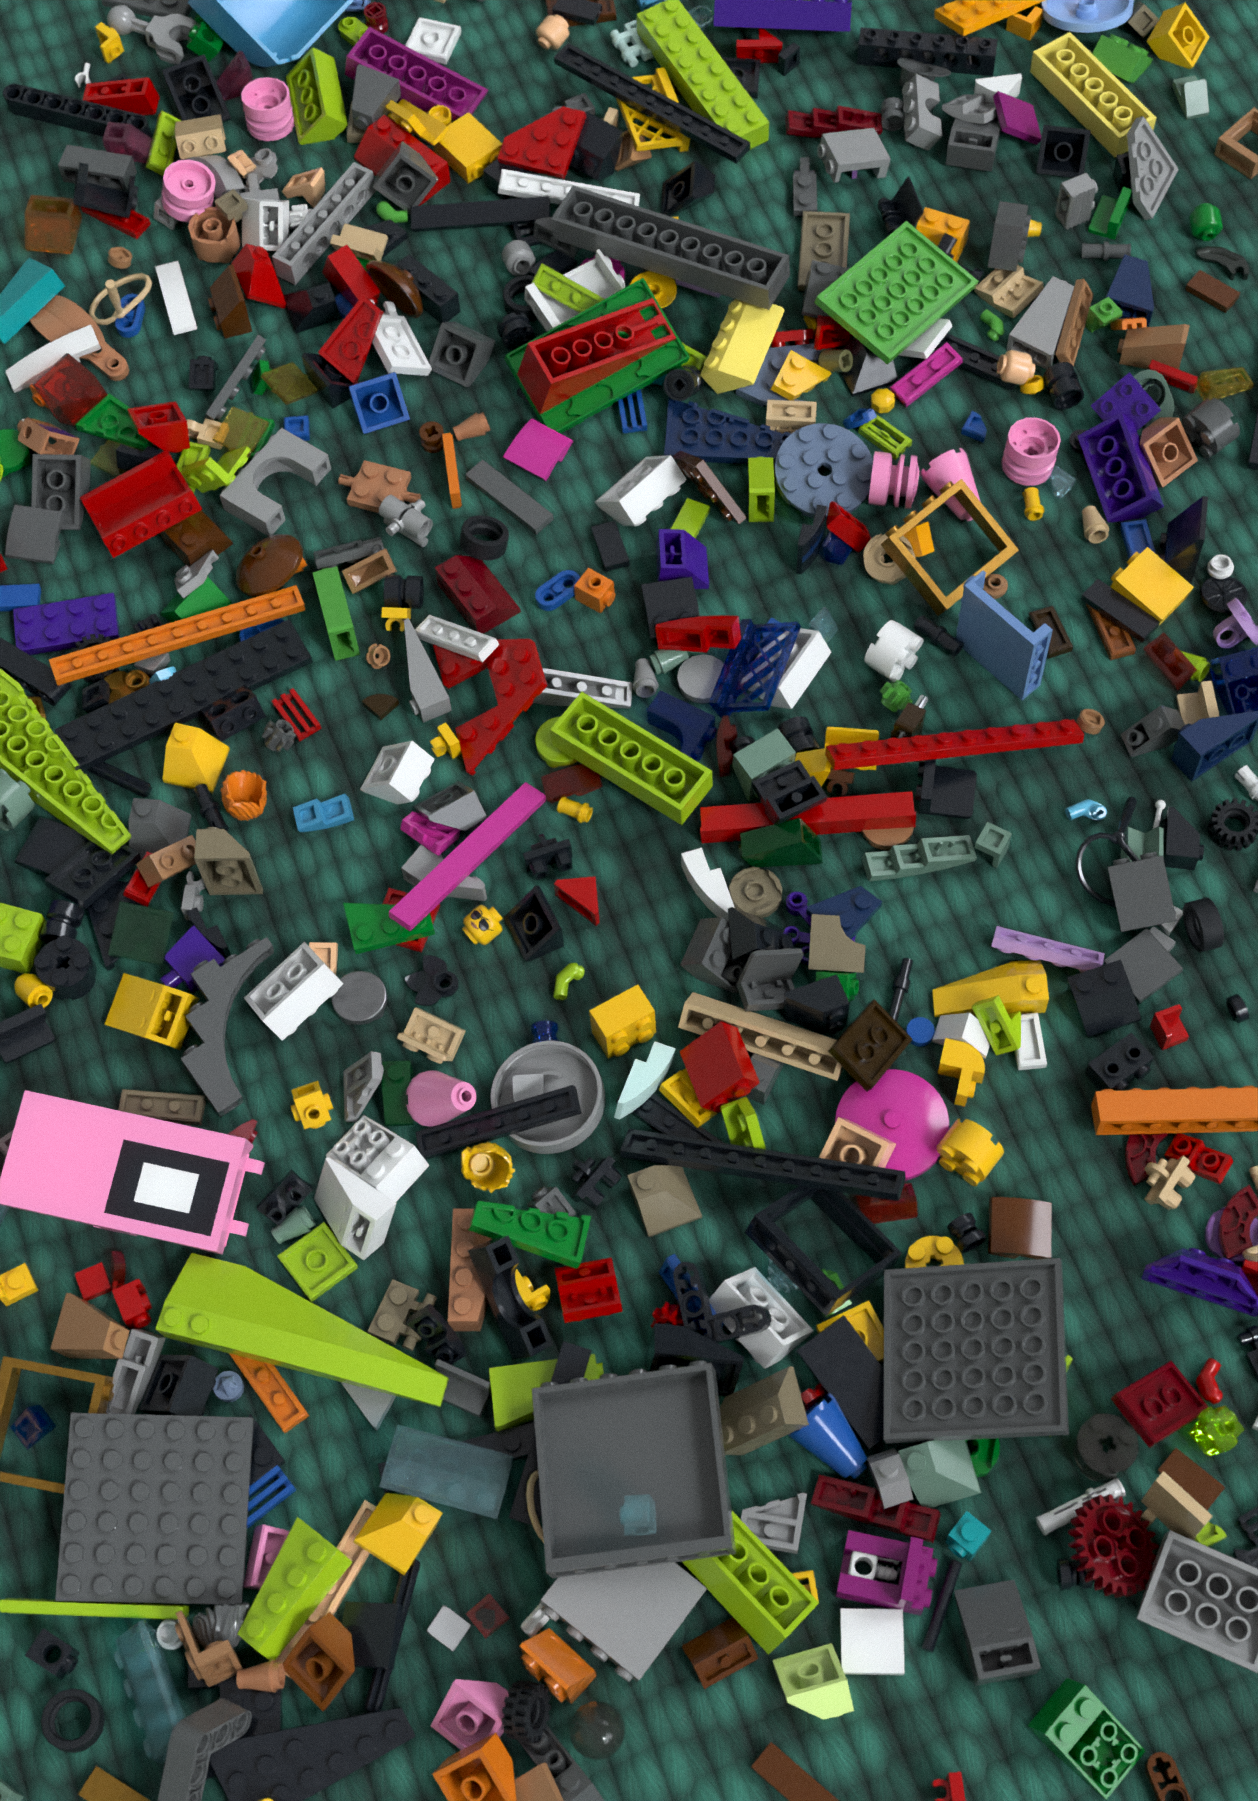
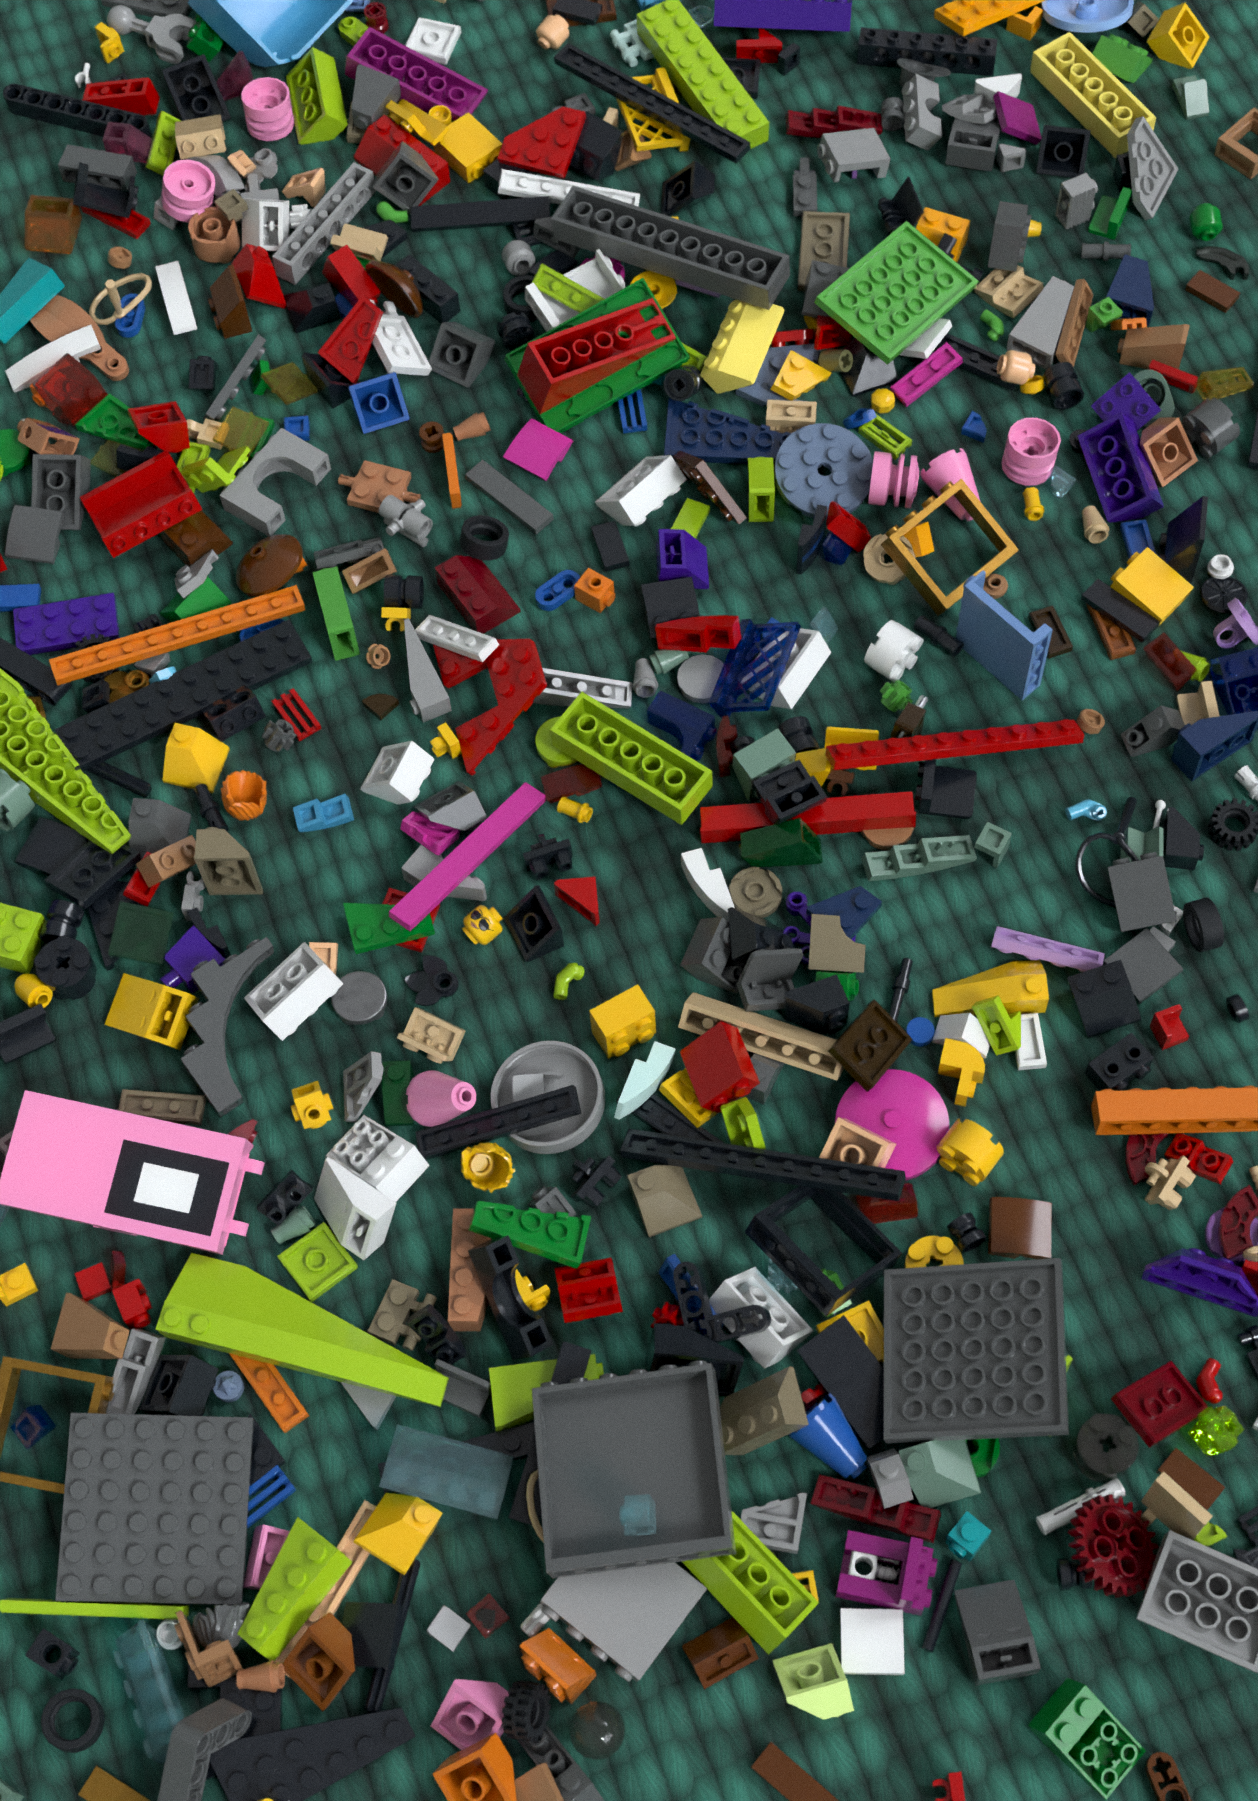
clear blue wheel [531,1020,559,1043] -> none
none -> light grey slope [996,144,1026,172]

